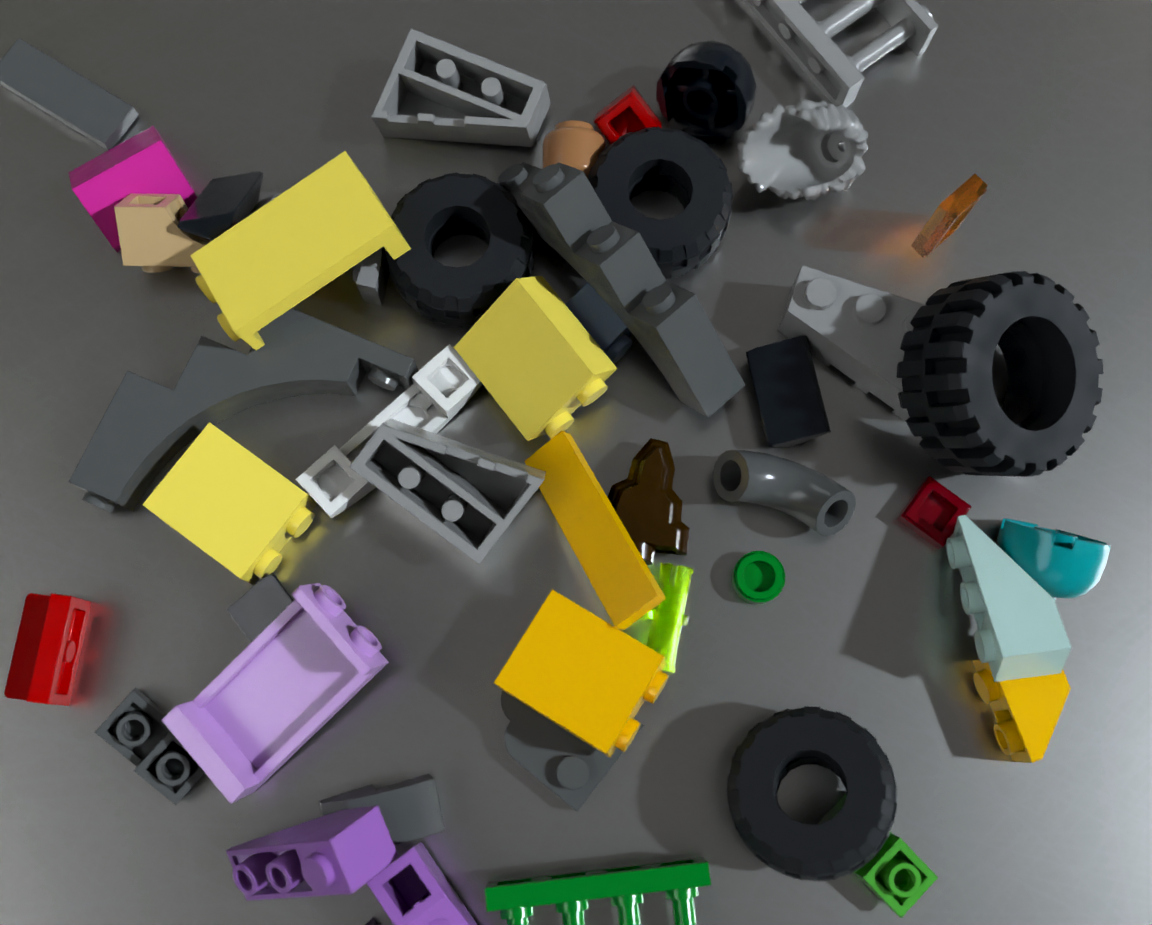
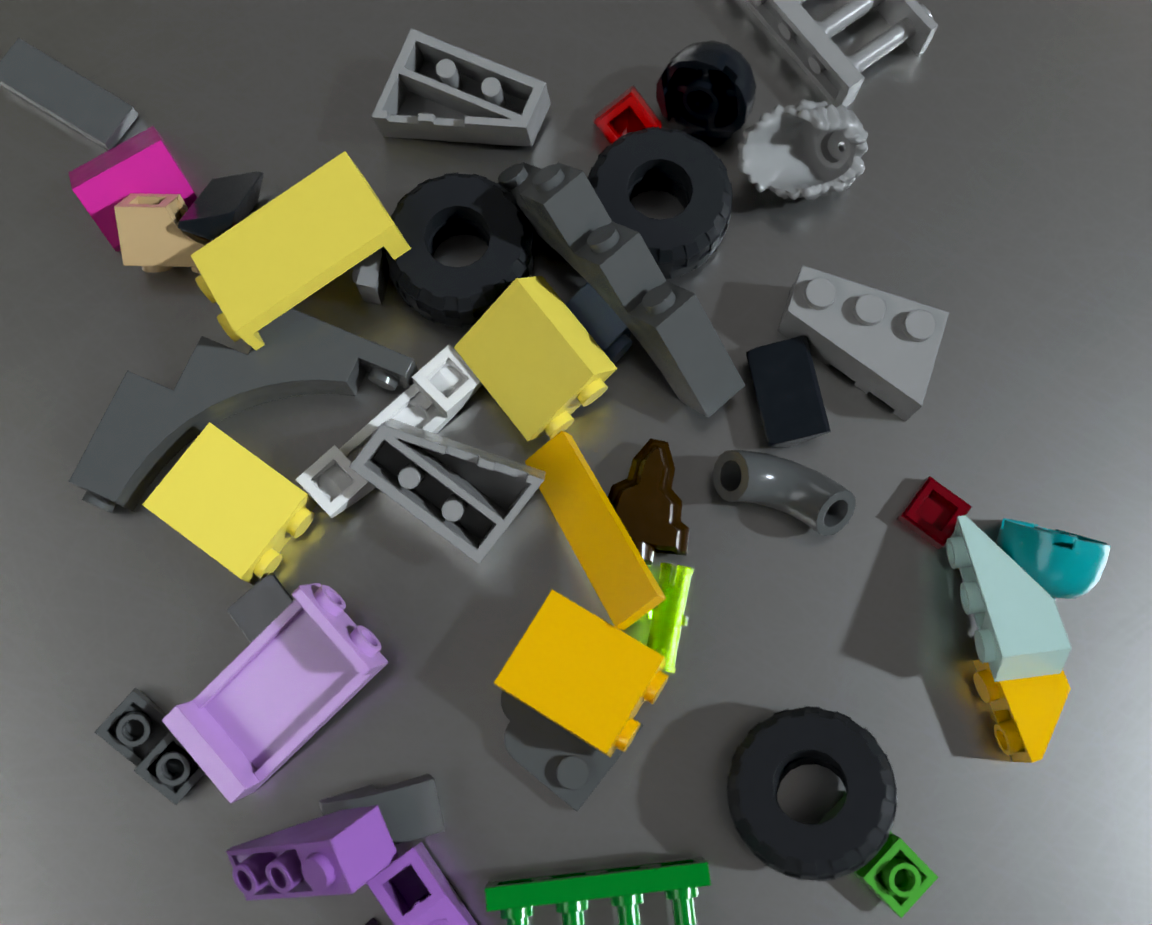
red panel [4,593,92,706] -> none
medium nougat head [542,120,605,178] -> none
green tile [731,551,785,604] -> none
black tyre [897,271,1104,477] -> none
clear orange tile [911,174,988,257] -> none

